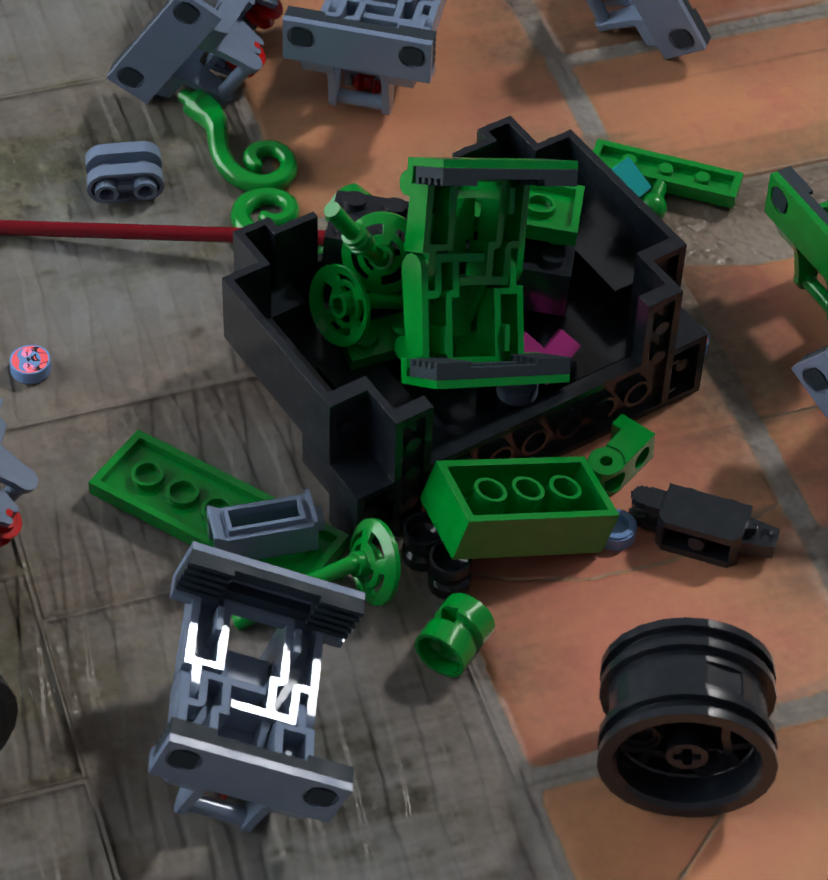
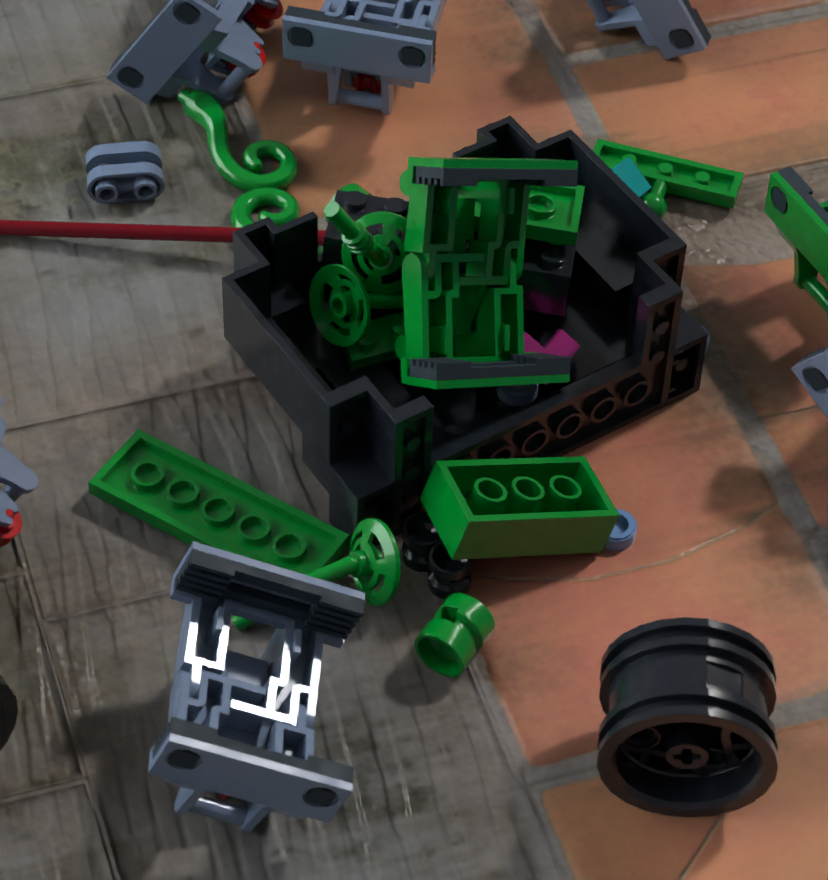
tile [9,345,51,384] -> none
sand blue window [206,489,325,560] -> none
green leg [588,414,656,496] -> none
black hinge [628,483,780,568] -> none

